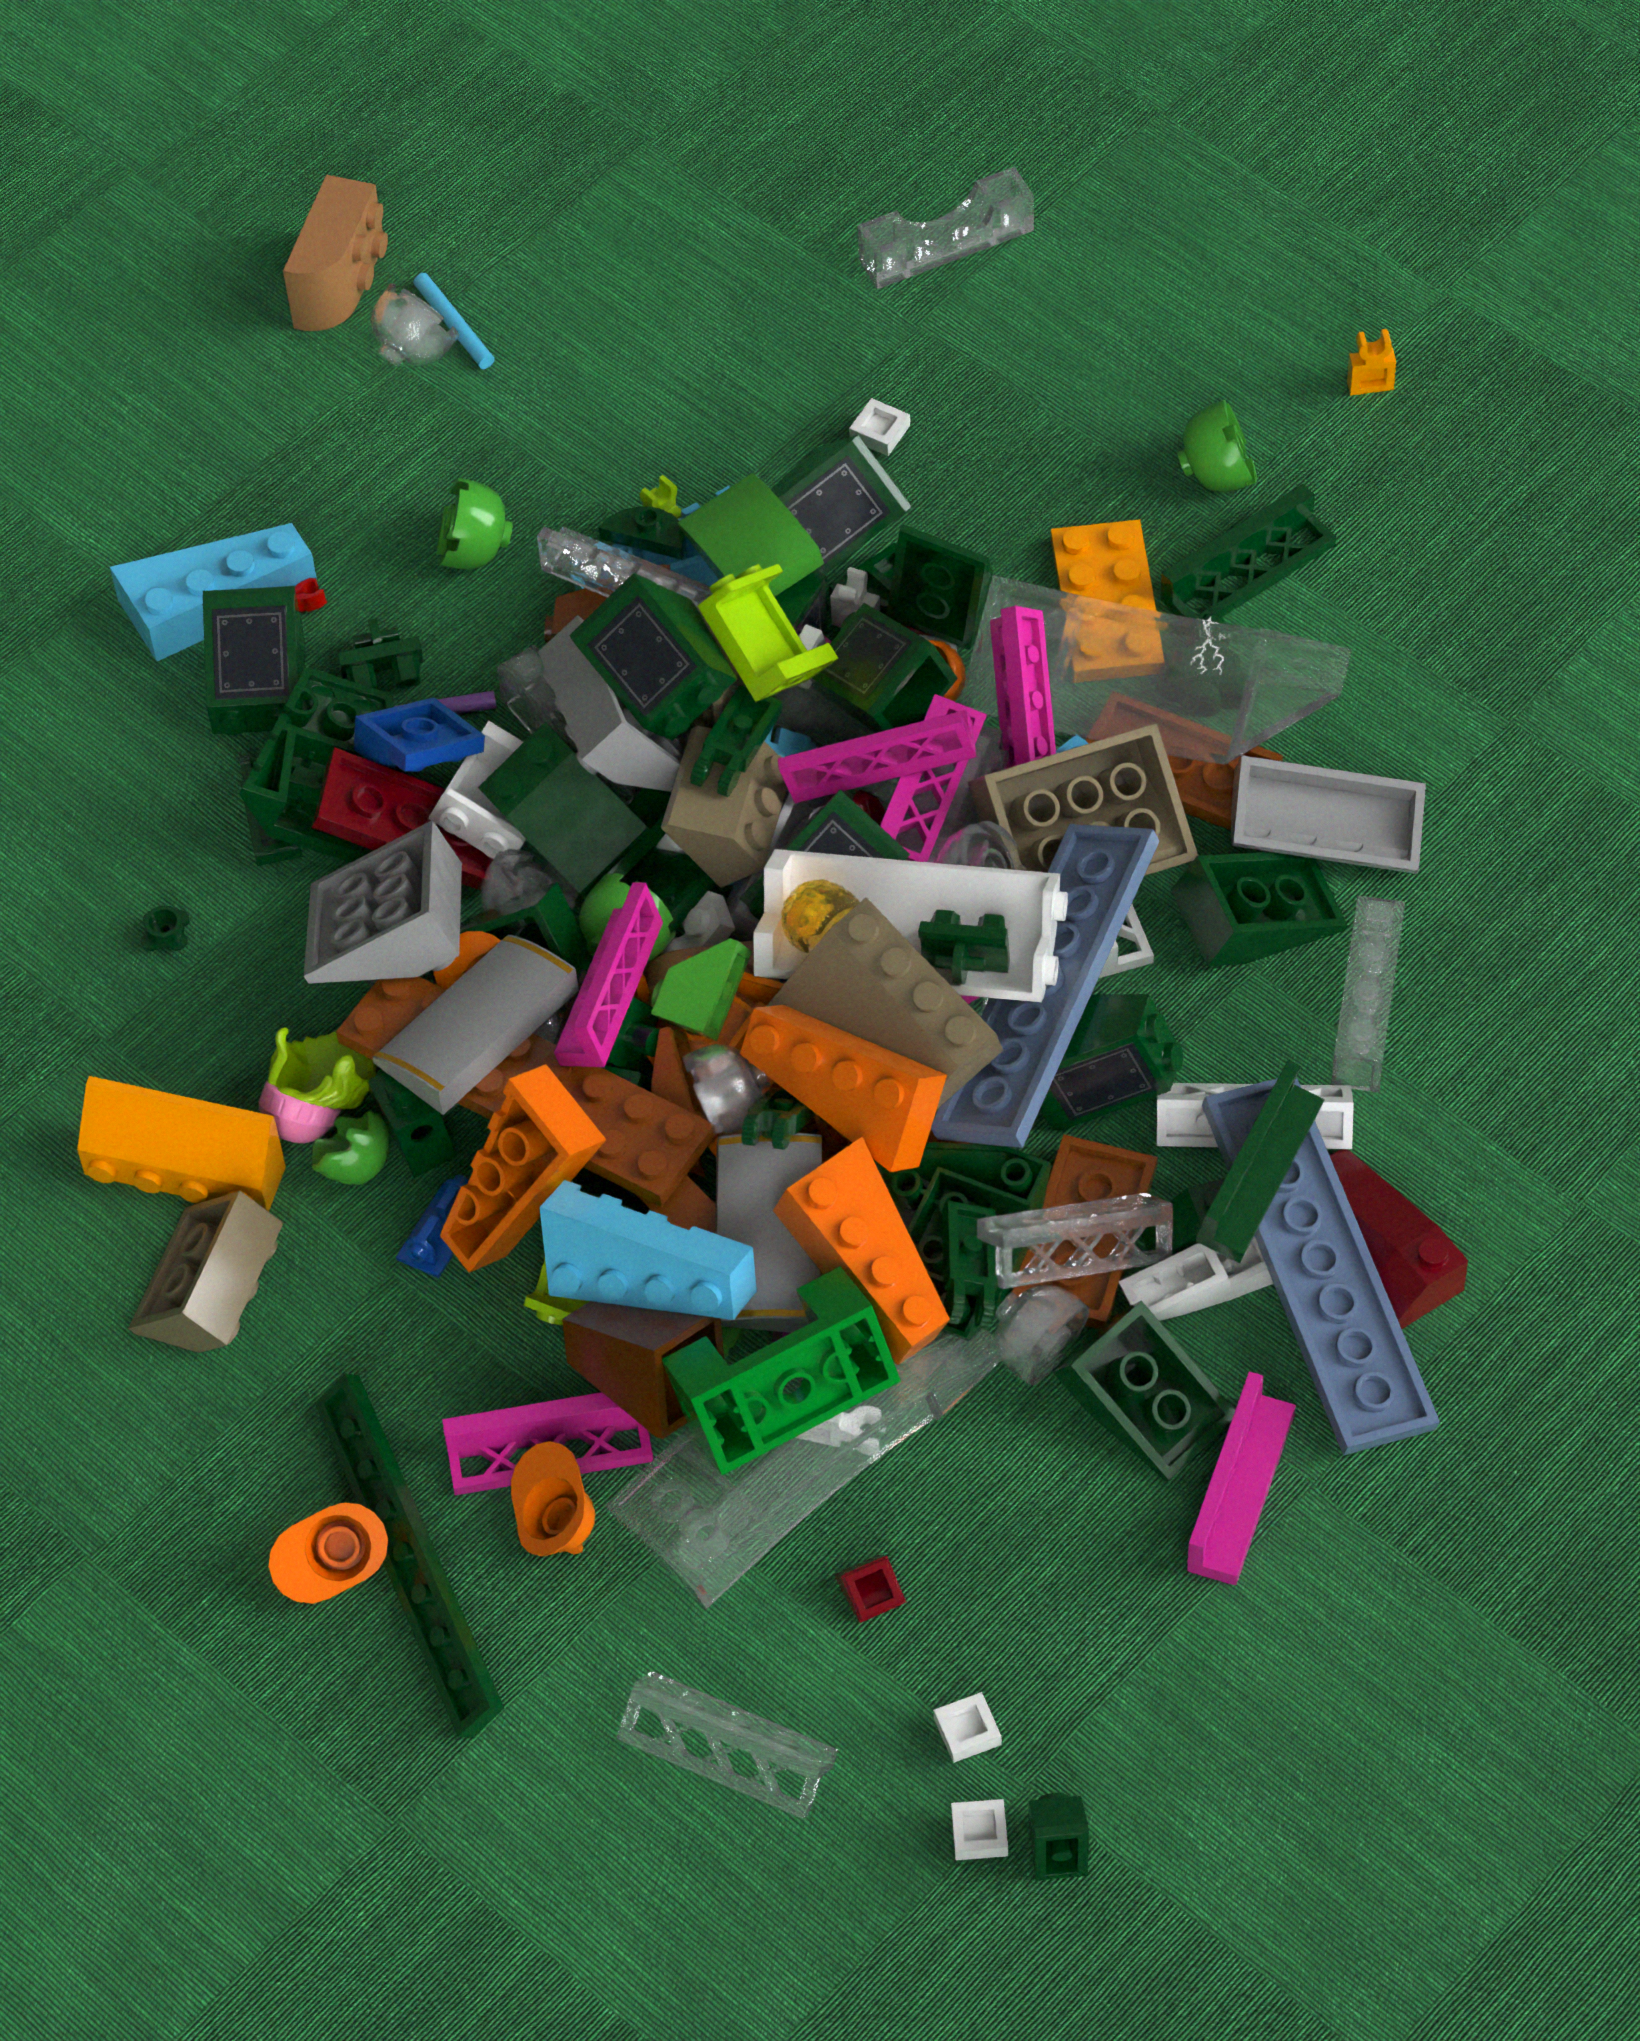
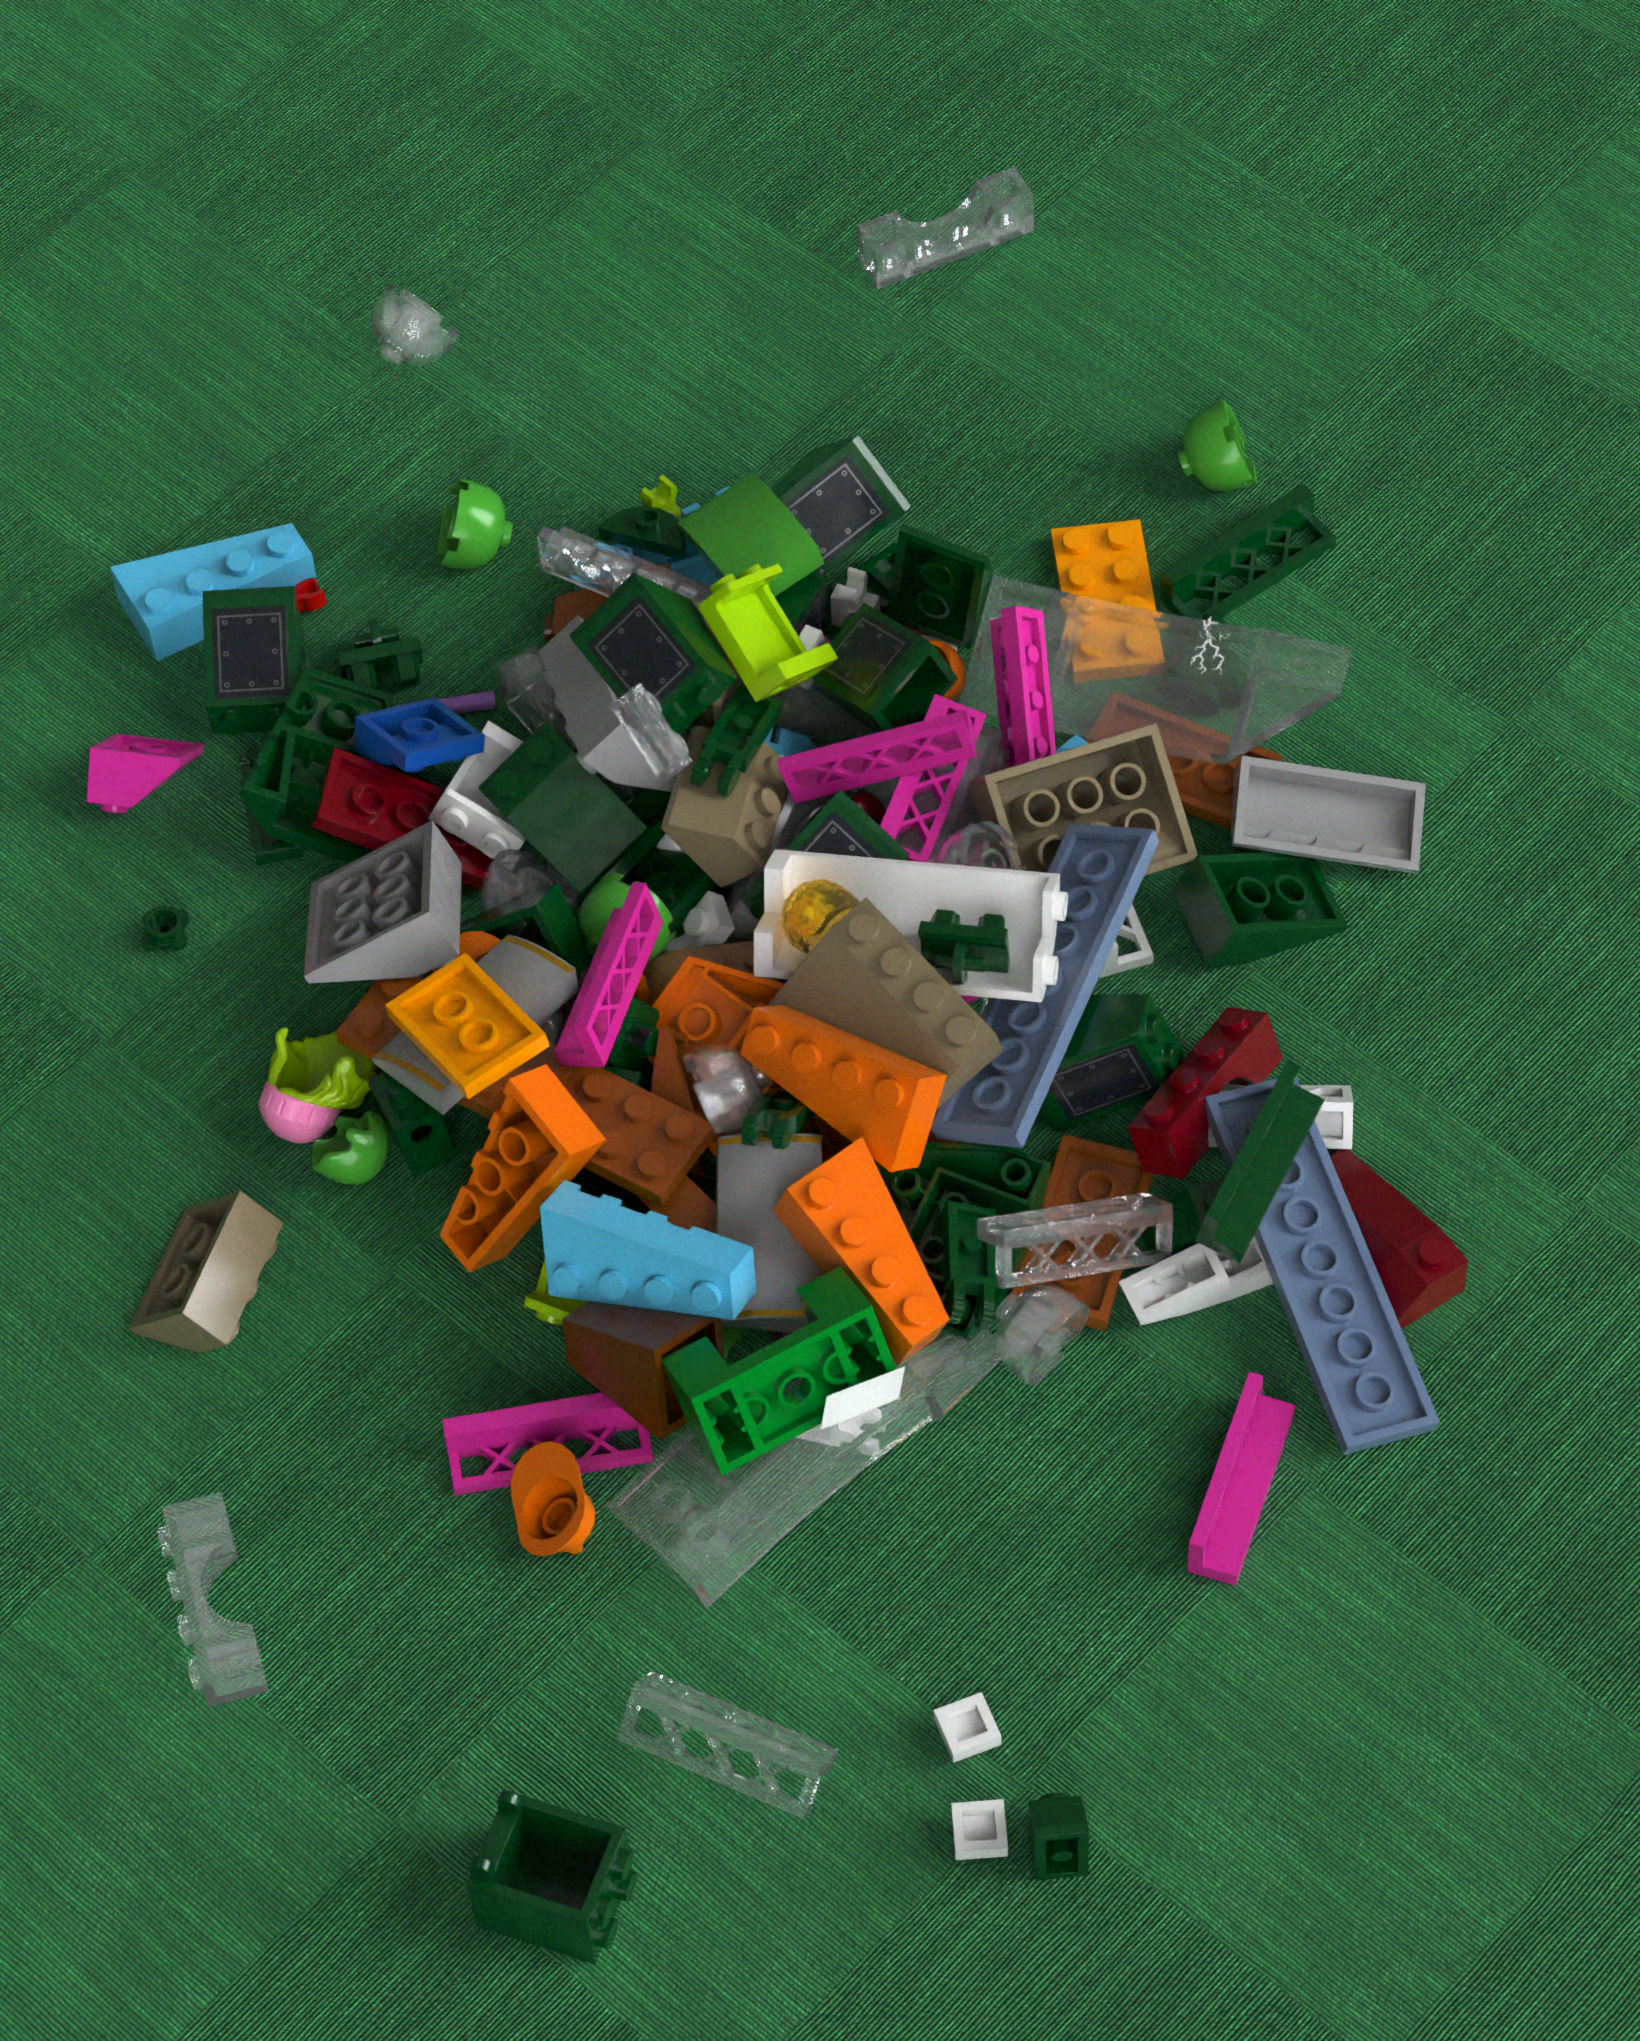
light orange slope [77,1076,286,1212] -> none
orange piece [268,1502,388,1604] -> none
medium nougat brick [283,175,388,331] -> none
dark green plate [315,1373,505,1738] -> none
blue hinge [396,1175,469,1279] -> none
medium azure bar [413,273,494,369] -> none
bright green slope [651,938,752,1041] -> none
dark red slope [835,1554,907,1623] -> none
white plate [849,398,910,456] -> none
dark green slope [1053,1300,1235,1481] -> none
clear brick [1331,896,1405,1092] -> none
light orange plate [1347,329,1396,396] -> none
none -> dark pink slope [87,733,205,813]
none -> clear arch [157,1492,269,1707]
none -> light orange plate [385,953,550,1100]
none -> dark green container [467,1790,637,1965]
none -> clear plate [609,682,693,784]
none -> white sticker [821,1366,905,1430]
none -> dark red arch [1127,1007,1283,1179]

